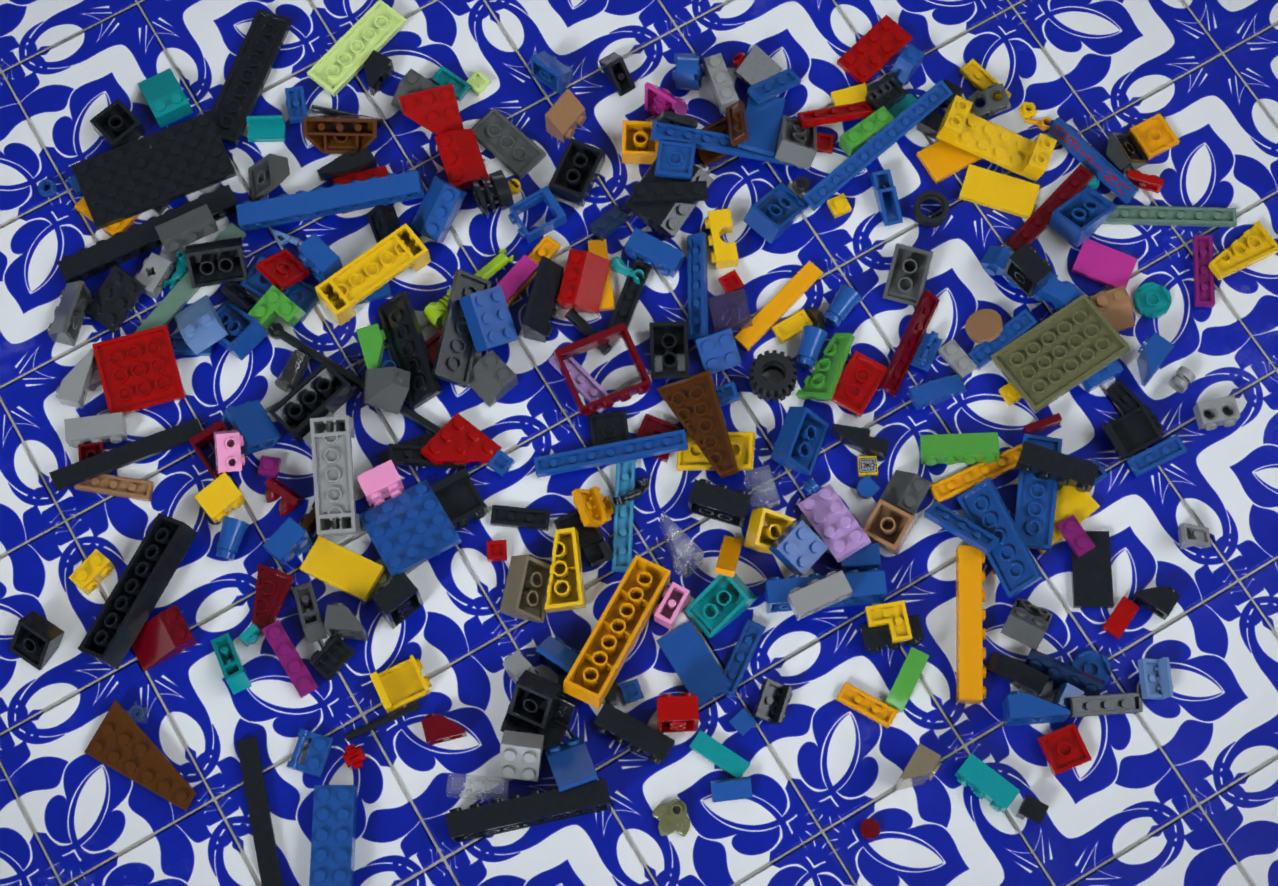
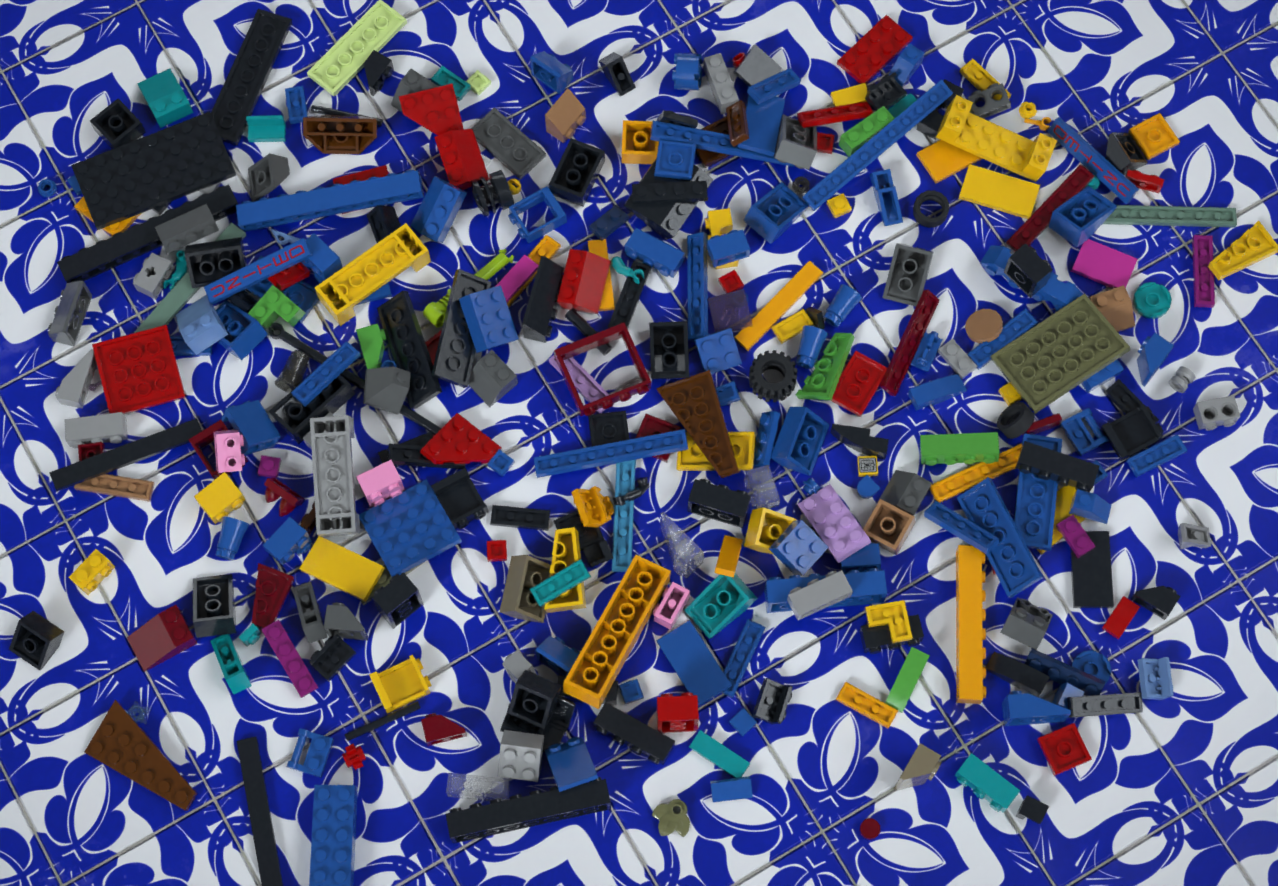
black brick [78,513,198,670] -> none
black plate [85,265,147,333] -> none
black slope [317,147,377,181] -> none
dark pink slope [645,82,687,118] -> none
none -> black slope [193,574,236,638]
none -> blue tile [204,238,313,305]
none -> blue tile [291,341,360,406]
none -> teal tile [530,559,591,607]
none -> blue brick [707,230,750,267]
none -> blue plate [753,411,780,469]
none -> black tyre [997,402,1035,439]
none -> blue plate [1060,408,1109,456]
none -> blue slope [1069,489,1112,524]

